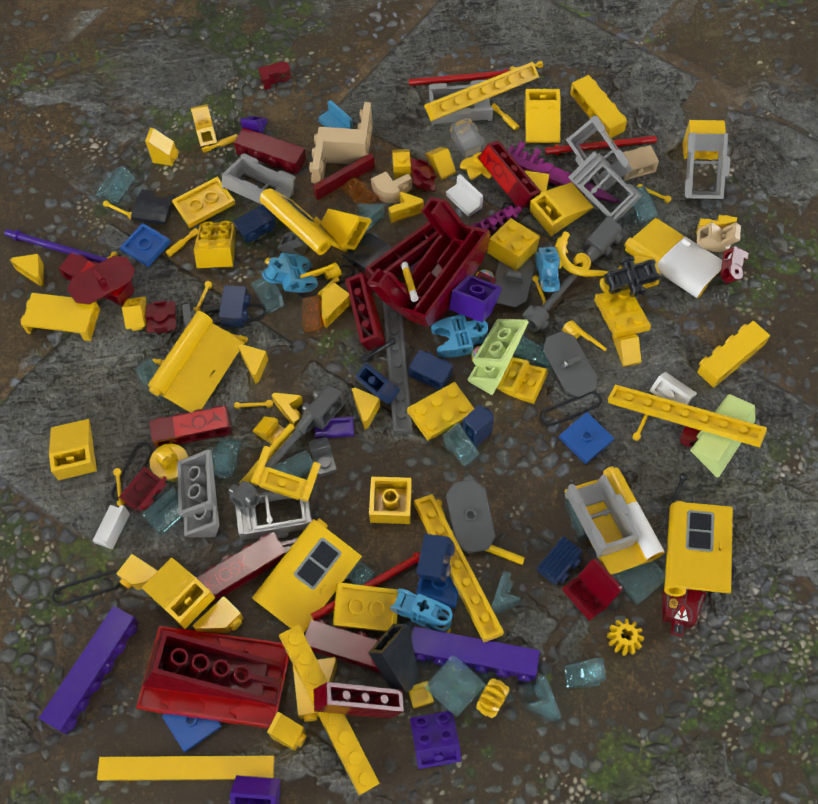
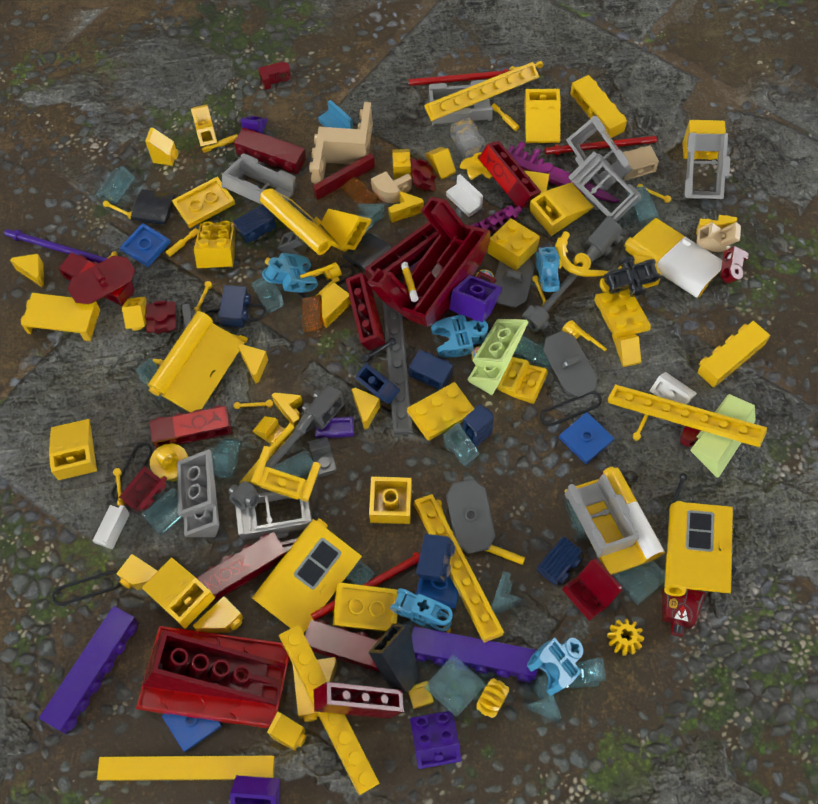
none -> dark azure piece [527,637,583,696]

